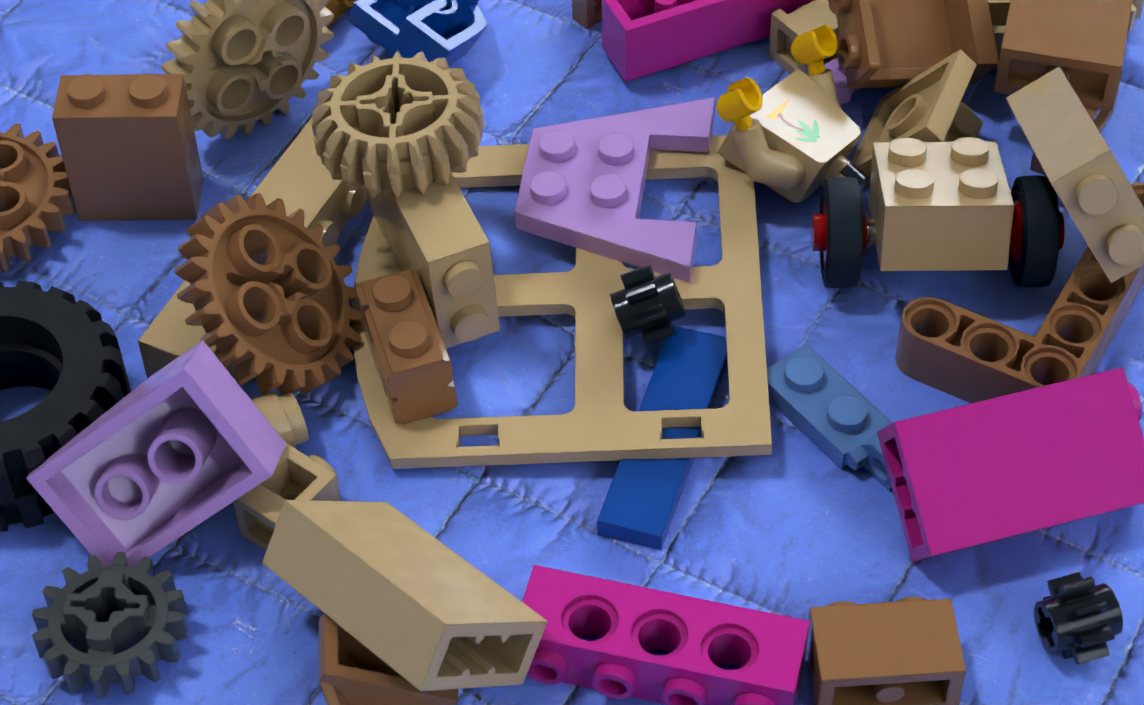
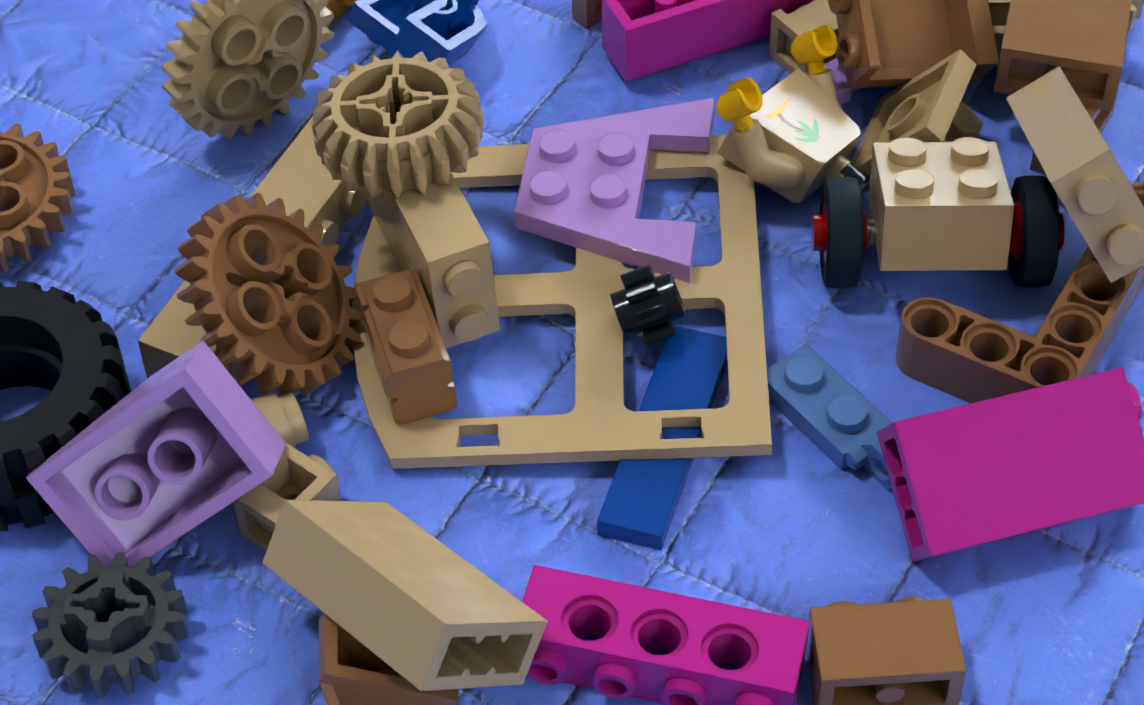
medium nougat brick [52,74,203,221] -> none
black gear [1034,572,1123,665] -> none

